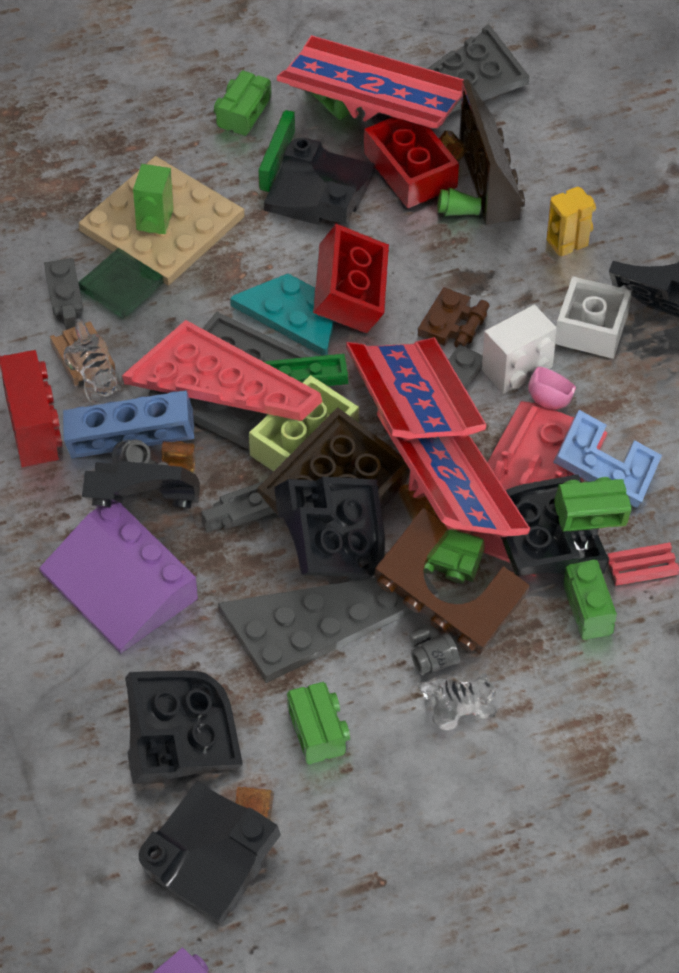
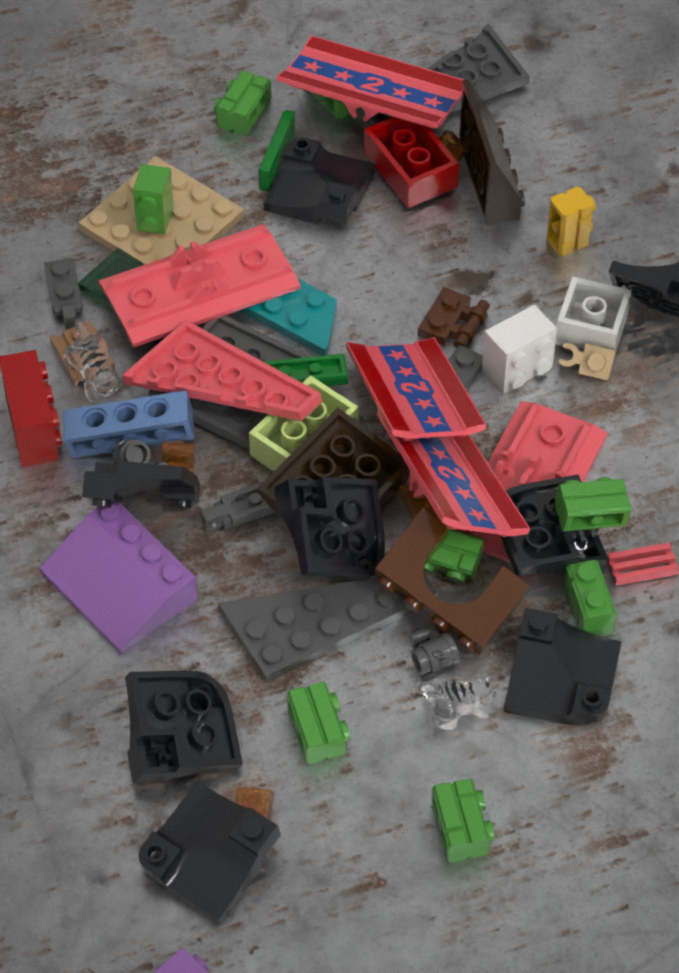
red brick [313,224,389,333] -> none
bright green cone [437,188,481,217] -> none
bright pink hair [528,367,576,410] -> none
light blue plate [553,410,662,508] -> none
none -> coral hinge [98,224,301,348]
none -> bright green brick [431,778,494,863]
none -> black slope [504,608,621,725]
none -> tan plate [559,343,617,381]

